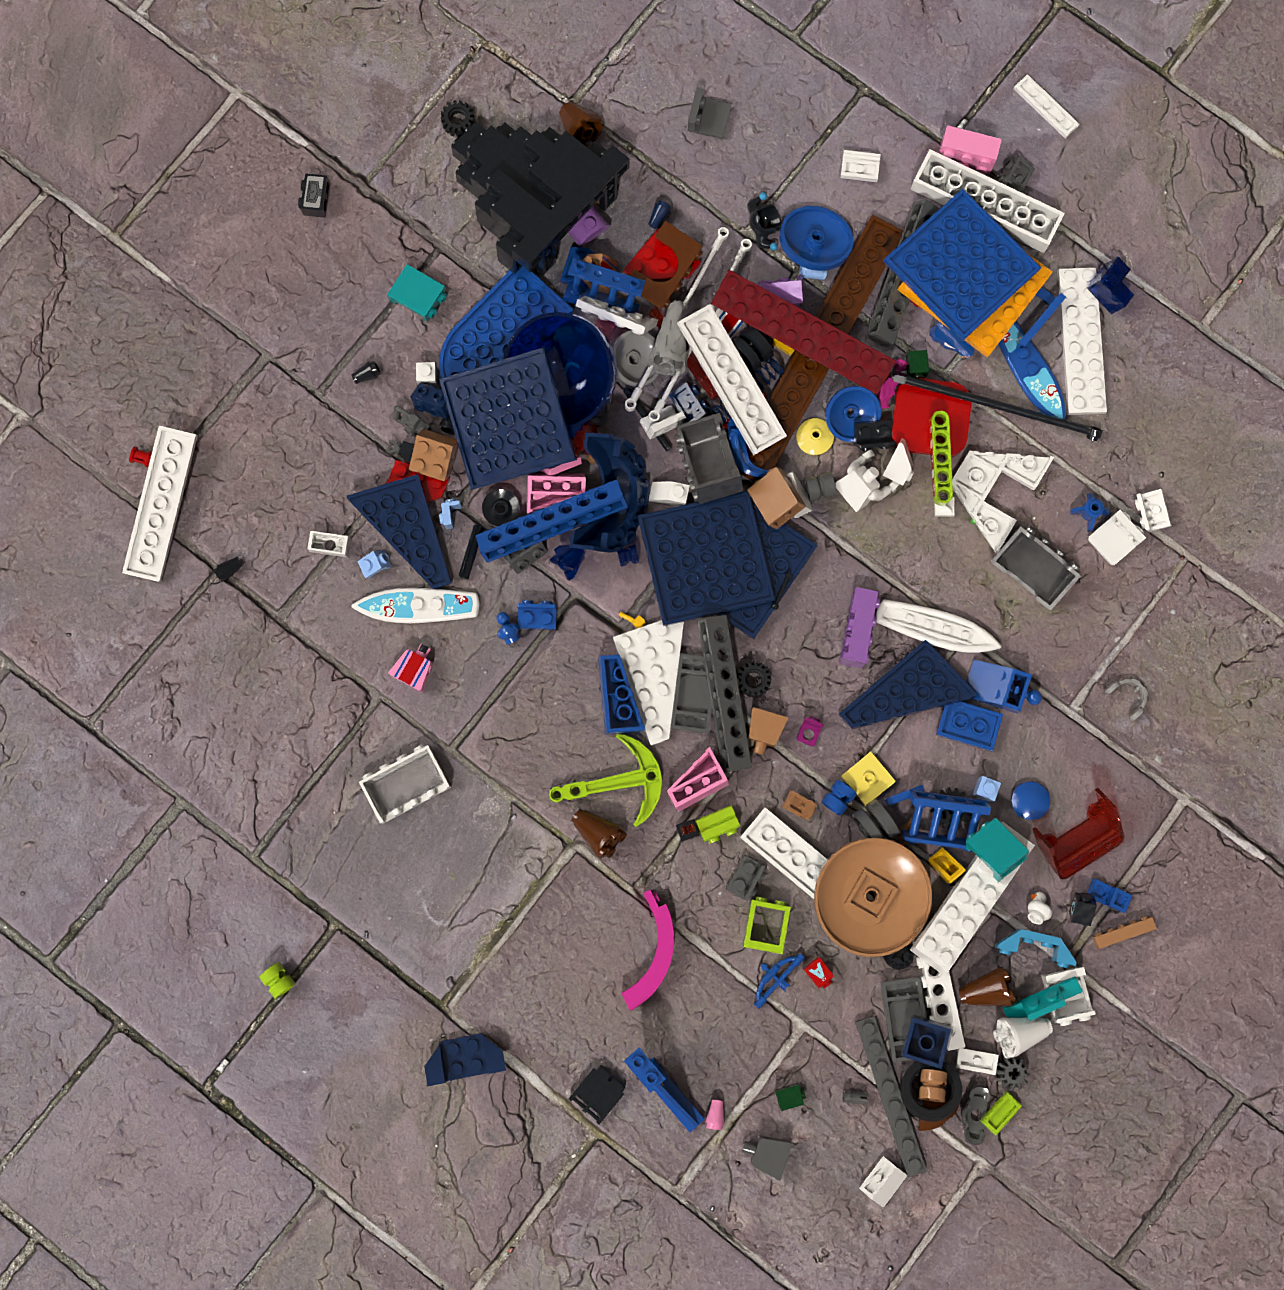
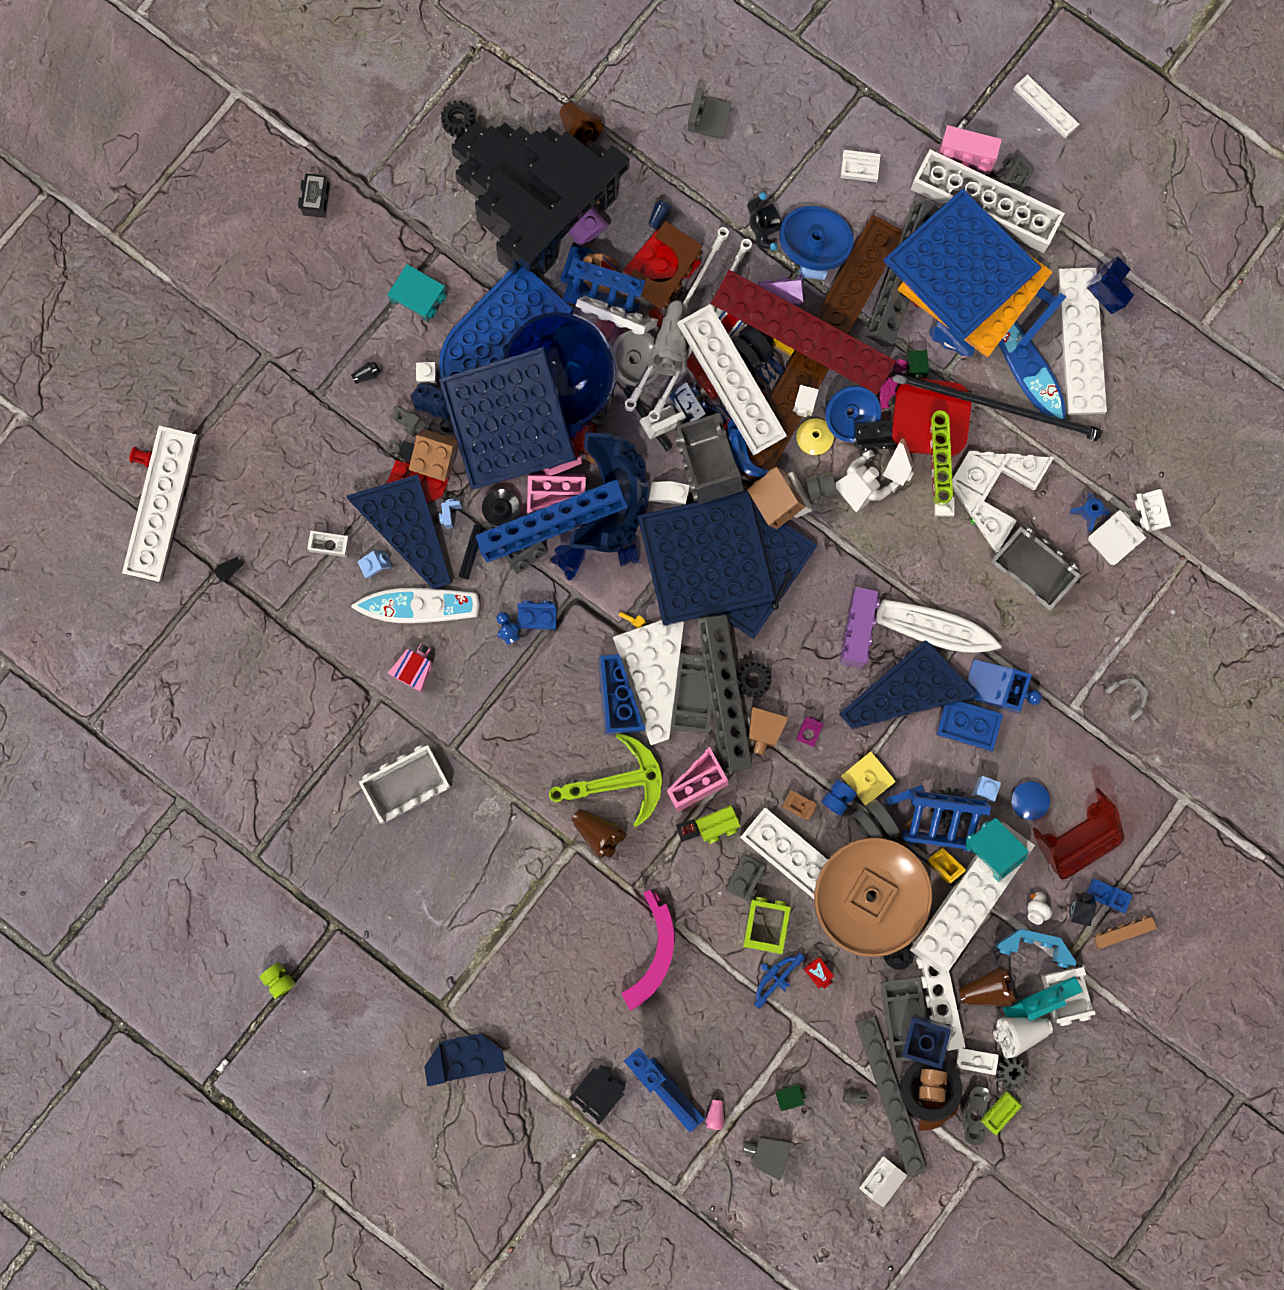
none -> white brick [793,385,818,417]

